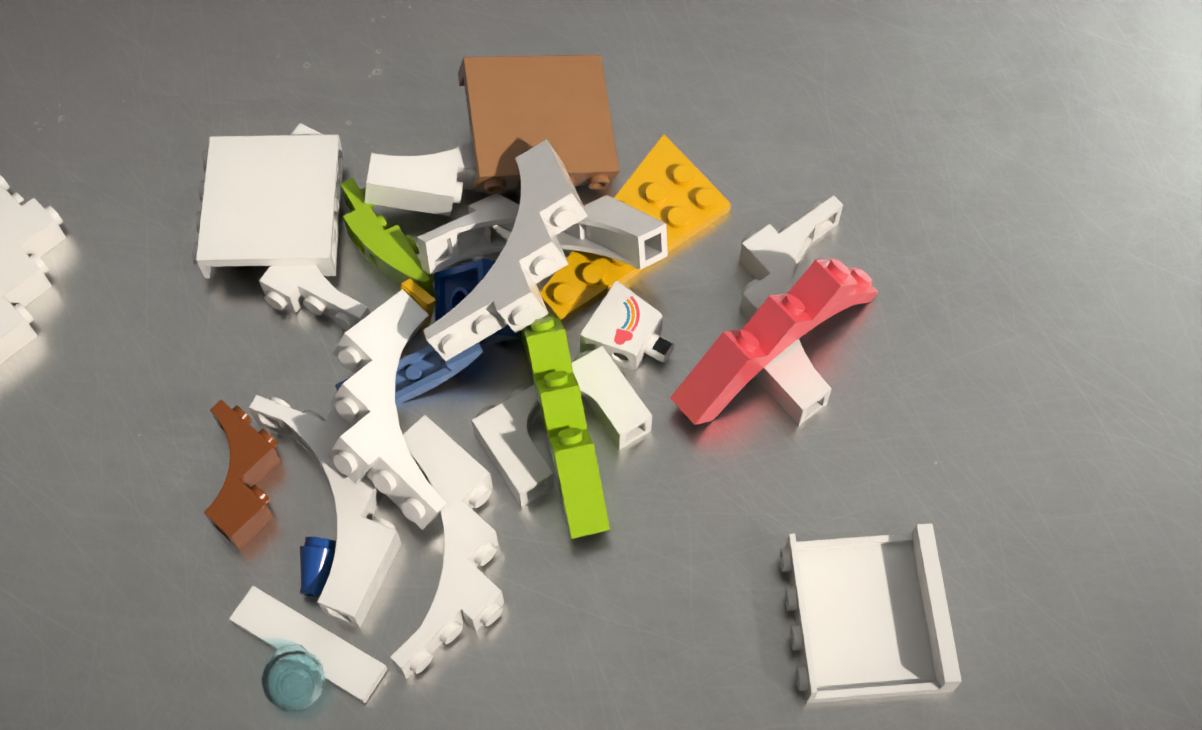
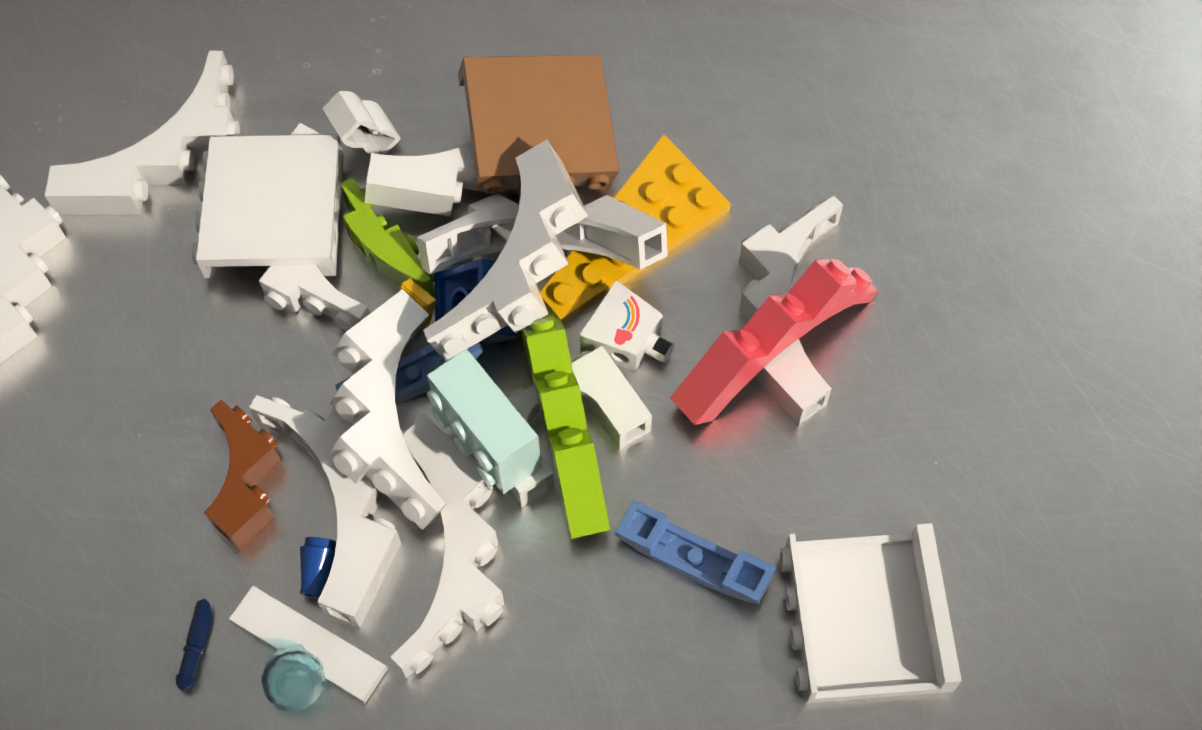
none -> white arch [44,51,240,215]
none -> dark blue piece [175,599,212,691]
none -> white brick [322,91,401,155]
none -> light aqua brick [427,349,542,494]
none -> medium blue slope [615,500,776,604]

